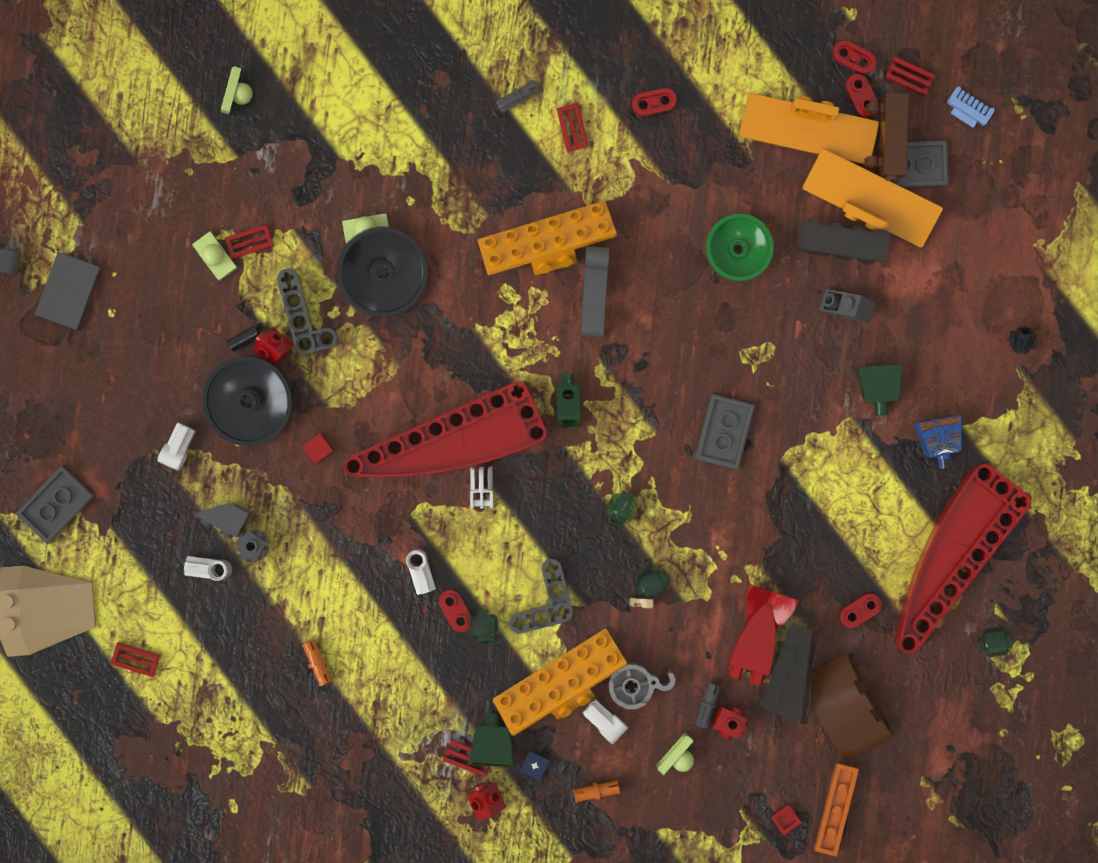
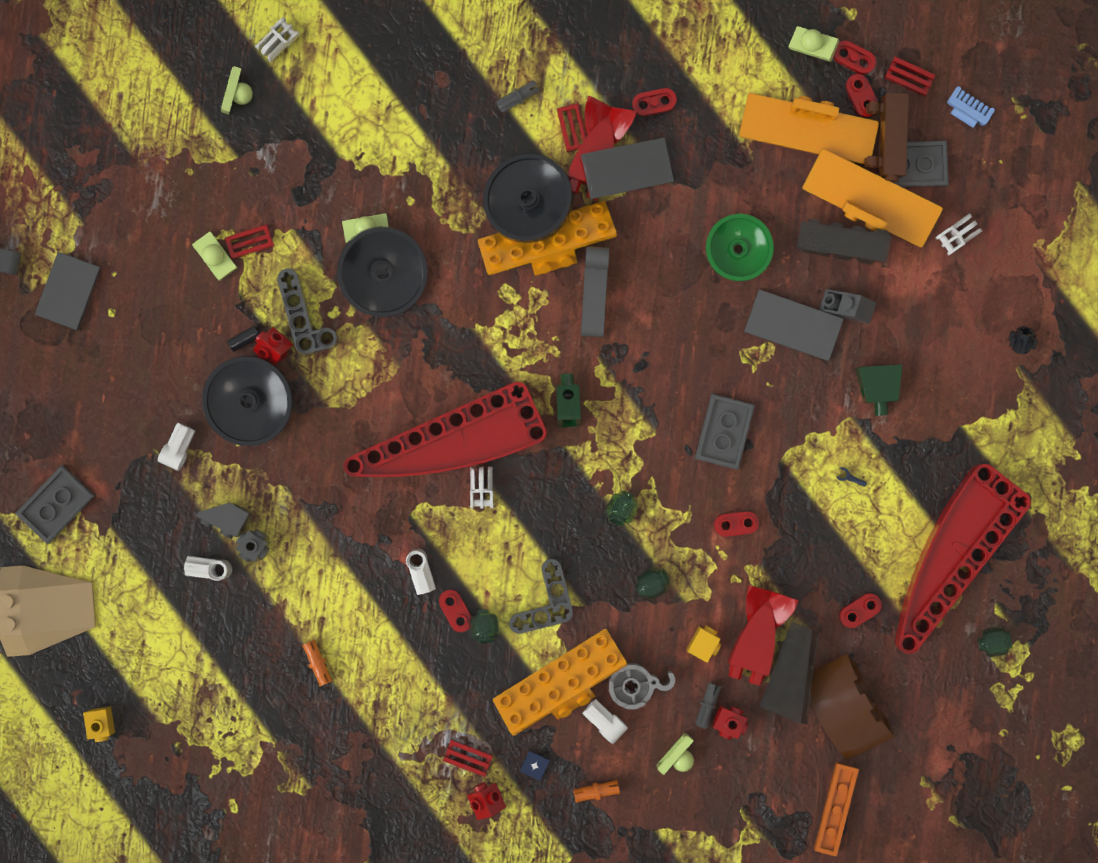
red tile [110,642,161,677] -> none
red tile [302,433,334,464] -> none
dark green torso [468,714,513,767] -> none
tan tile [629,597,653,608] -> none
red tile [770,803,802,836] -> none
torso [914,415,962,469] -> none
none -> yellow brick [83,706,115,742]
none -> white arm [255,17,300,62]
none -> black dish [483,154,573,243]
none -> red hips [567,95,636,201]
none -> dark grey tile [581,137,674,199]
none -> yellow brick [686,626,721,663]
none -> red plate [714,511,759,537]
none -> dark grey tile [744,289,843,361]
none -> yellowish green tile [789,26,839,62]
none -> dark blue hand [836,467,867,487]
none -> white arm [935,213,982,256]

